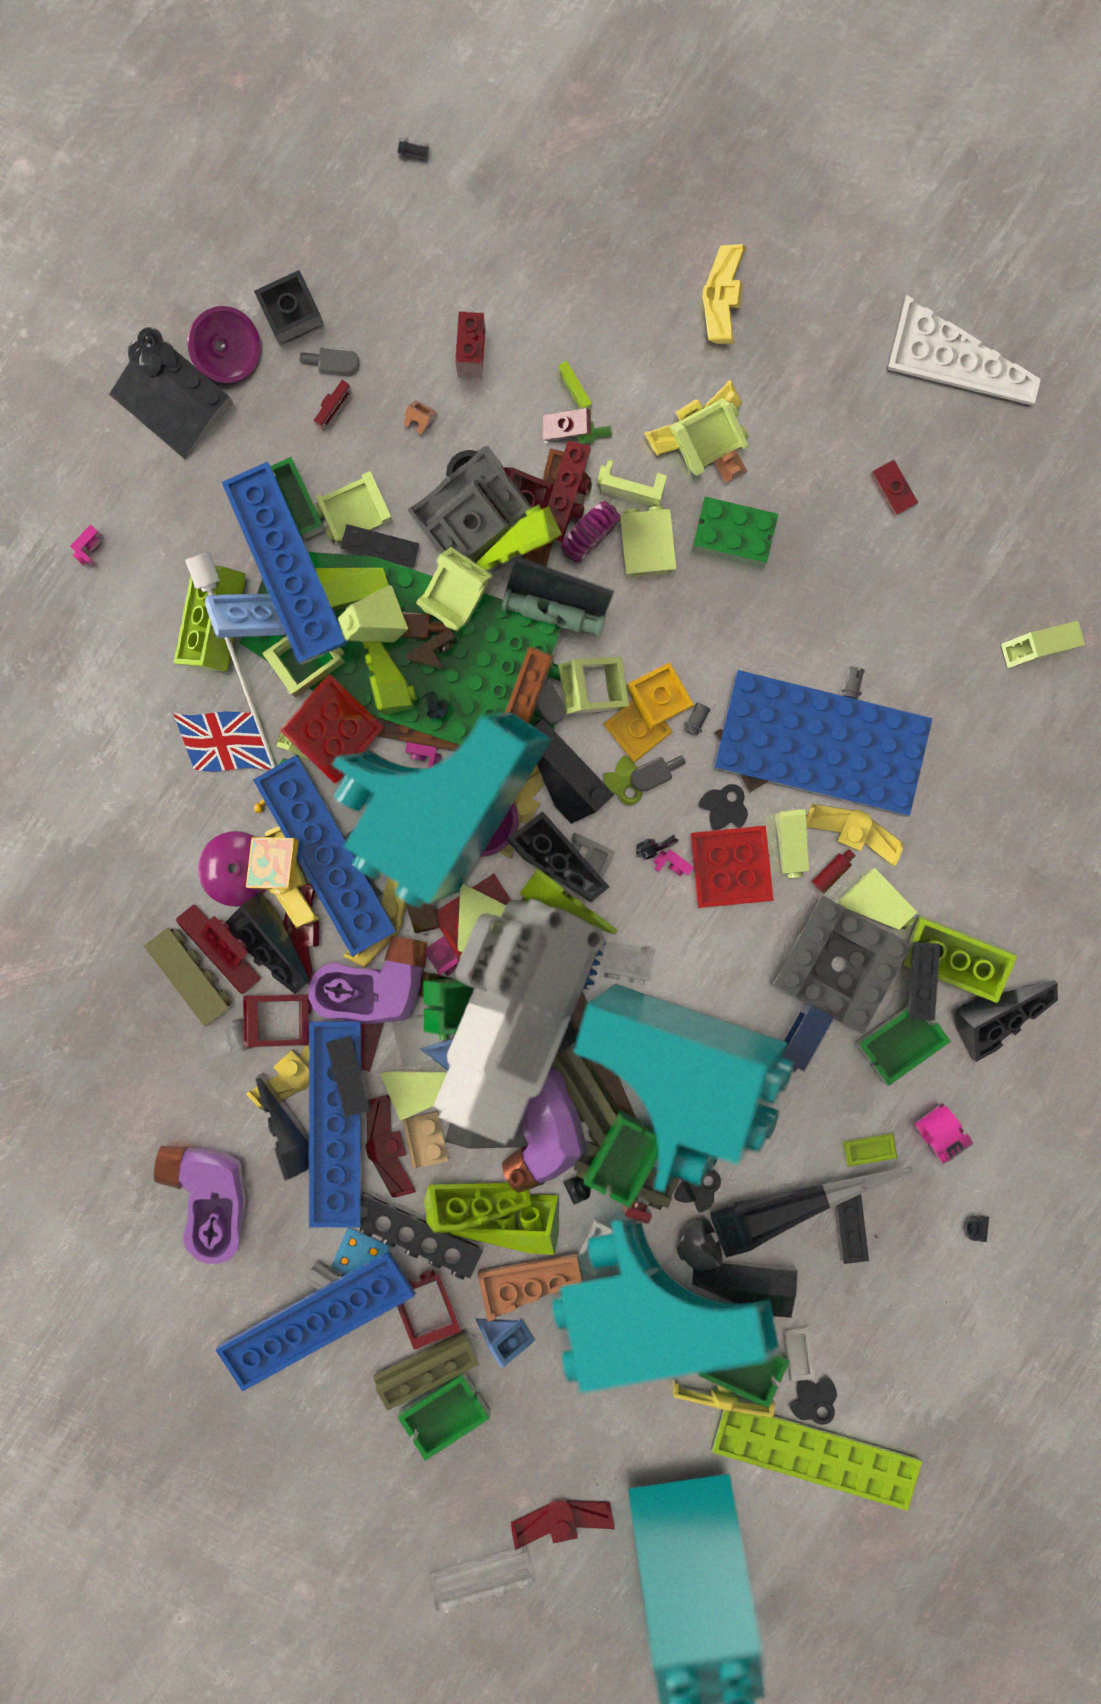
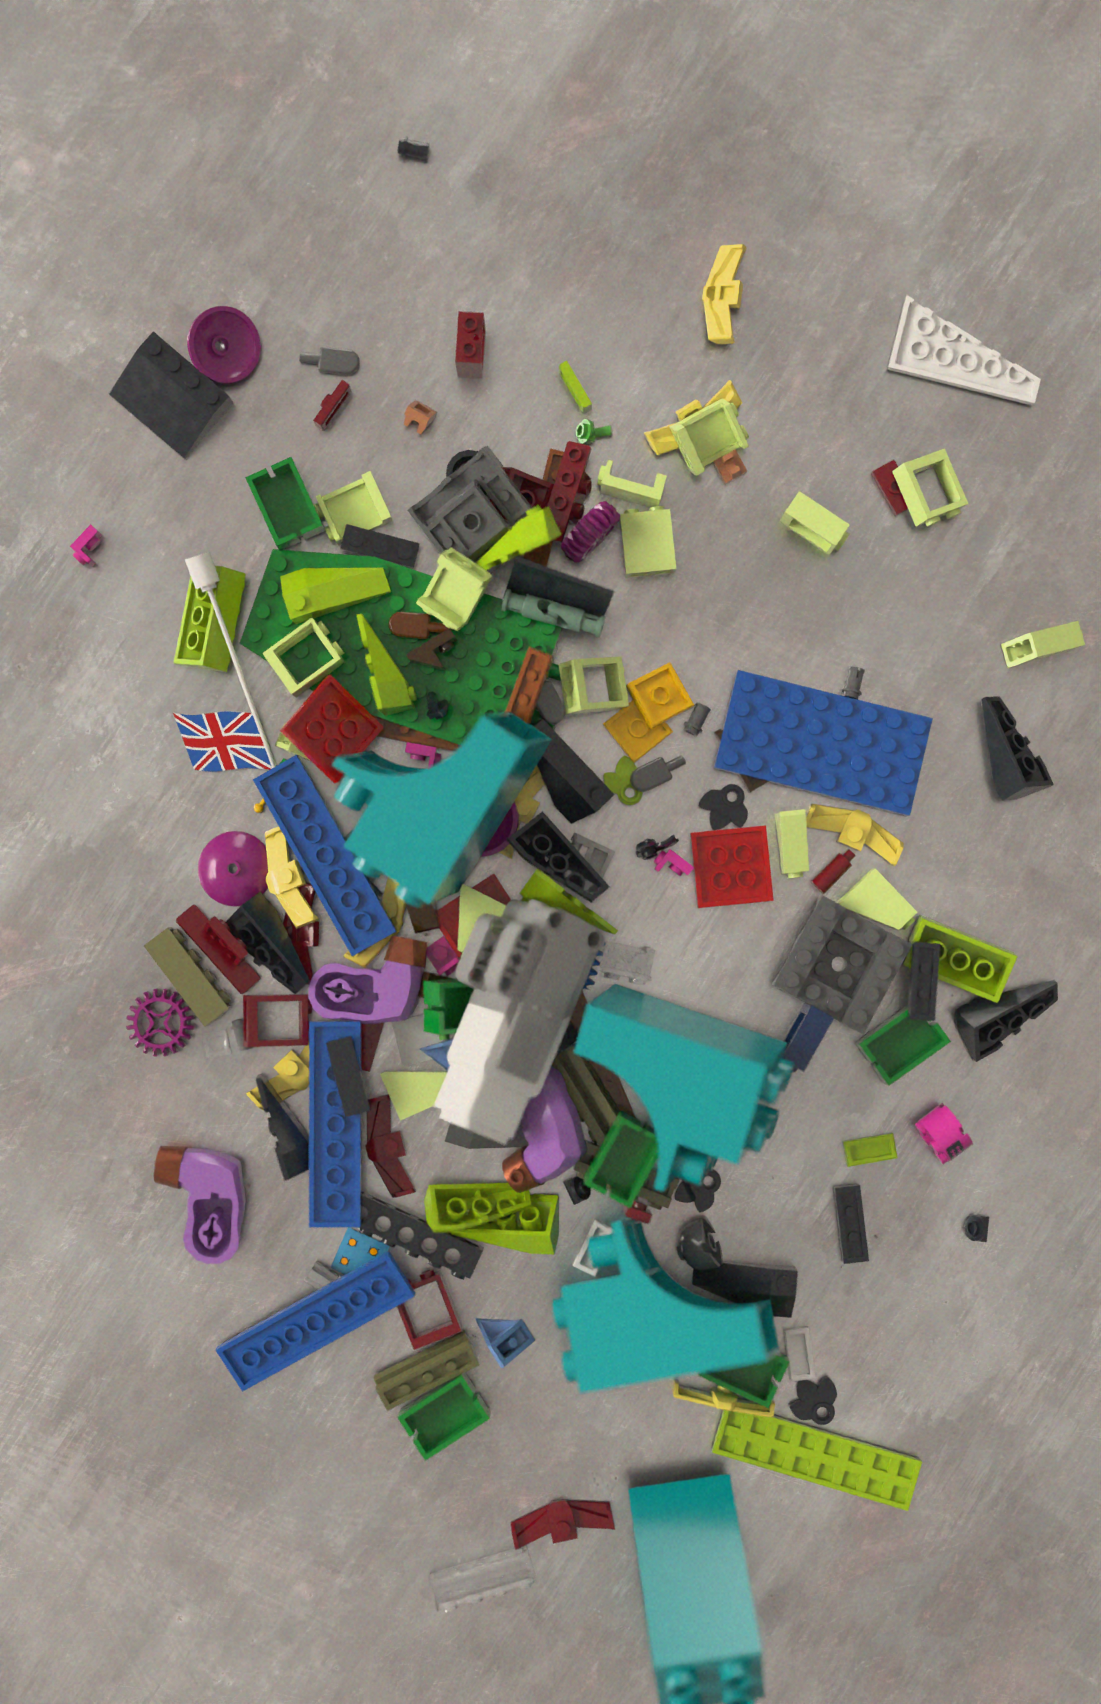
black plate [128,327,177,378] -> none
light blue plate [205,594,286,637] -> none
blue plate [221,461,347,665] -> none
tile [246,837,299,890] -> none
black brick [254,270,324,344] -> none
yellowish green slope [338,585,408,642] -> none
tan plate [402,1111,449,1169] -> none
nougat wing [478,1254,583,1322] -> none
plate [543,408,591,441] -> none
green piece [692,496,779,568] -> none
black plate [710,1167,913,1258] -> none
none -> magenta gear [126,989,195,1057]
none -> yellowish green window [780,491,850,555]
none -> yellowish green window [892,449,968,527]
none -> black wedge [981,696,1054,801]

